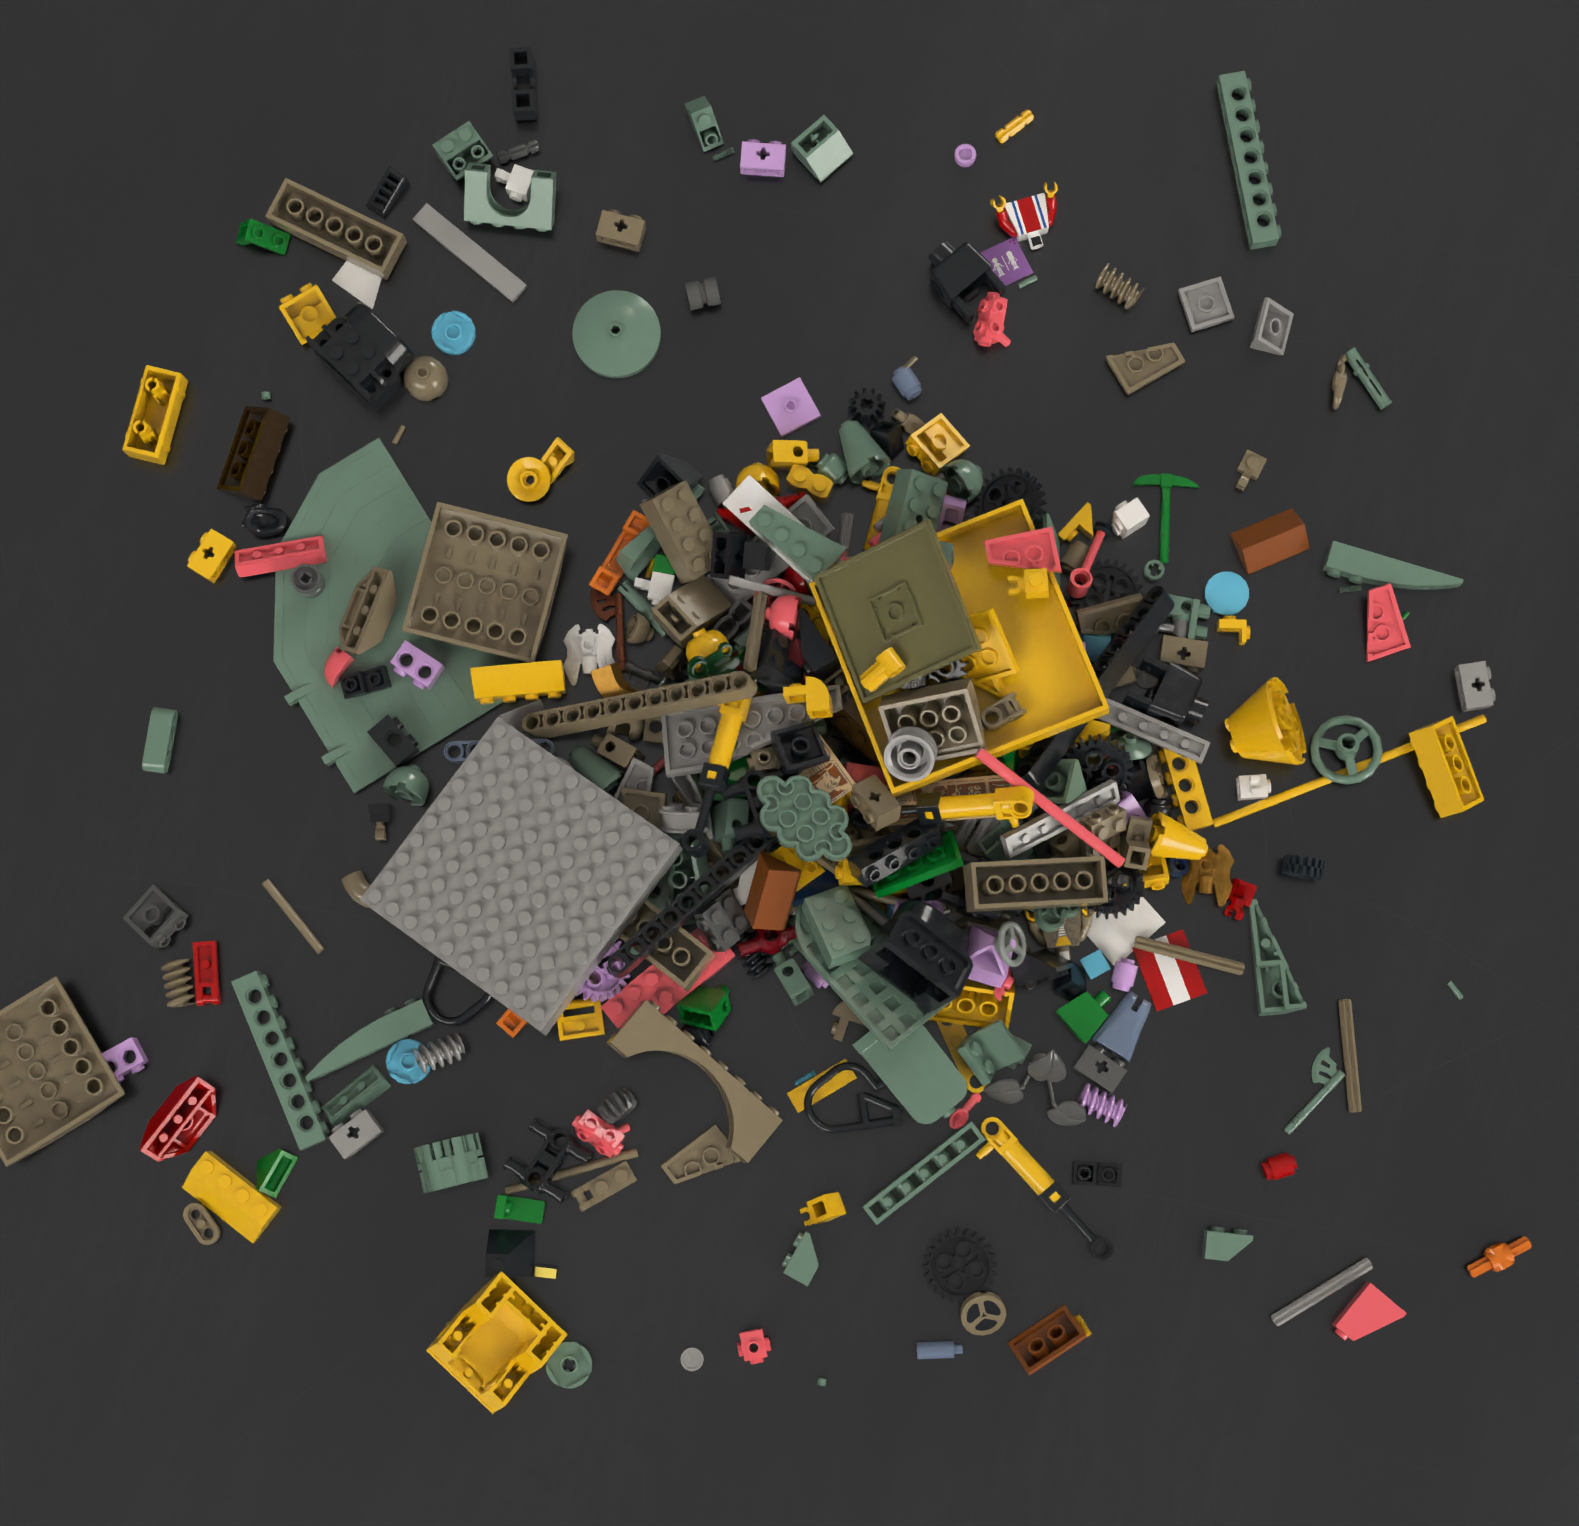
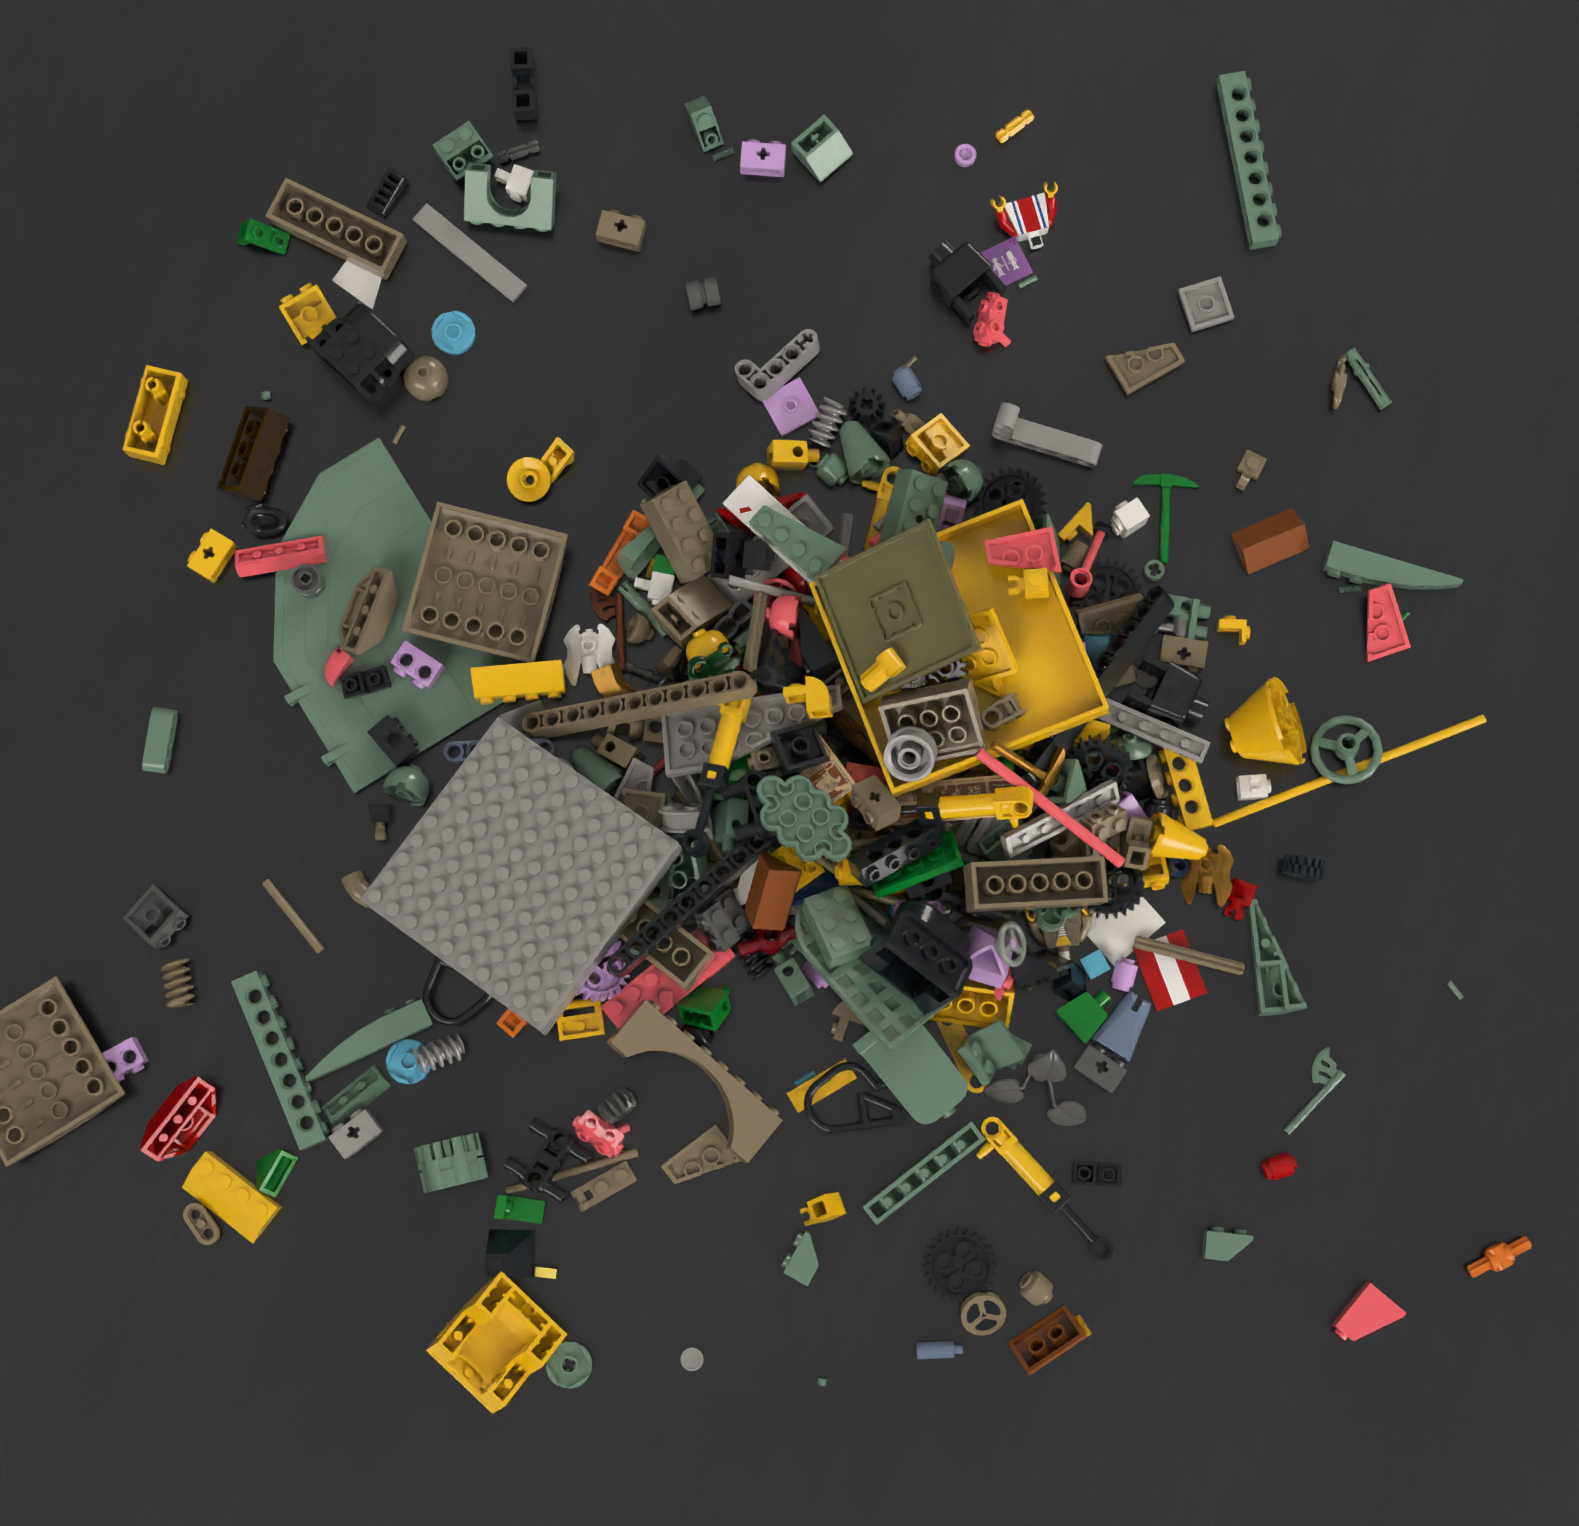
red plate [192,941,221,1006] -> none
sand green dish [572,290,661,379] -> none
light grey brick [708,474,734,508] -> none
coral brick [737,1328,771,1364] -> none
yellow brick [786,464,833,503] -> none
coral piece [949,1093,981,1129] -> none
lavender piece [1076,1082,1127,1127] -> none
dark tan piece [1095,263,1145,309] -> none
medium azure tile [1204,571,1249,616] -> none
light grey slope [1249,297,1294,356] -> none
light grey axle [1271,1258,1373,1326] -> none
dark tan axle [1338,999,1362,1113] -> none
yellow slope [1408,716,1484,818] -> none
light grey brick [1454,661,1496,712] -> none
none -> light grey beam [735,329,820,401]
none -> light grey piece [806,397,847,448]
none -> pearl gold piece [990,741,1065,807]
none -> light grey beam [992,402,1102,467]
none -> dark tan head [1019,1271,1053,1306]

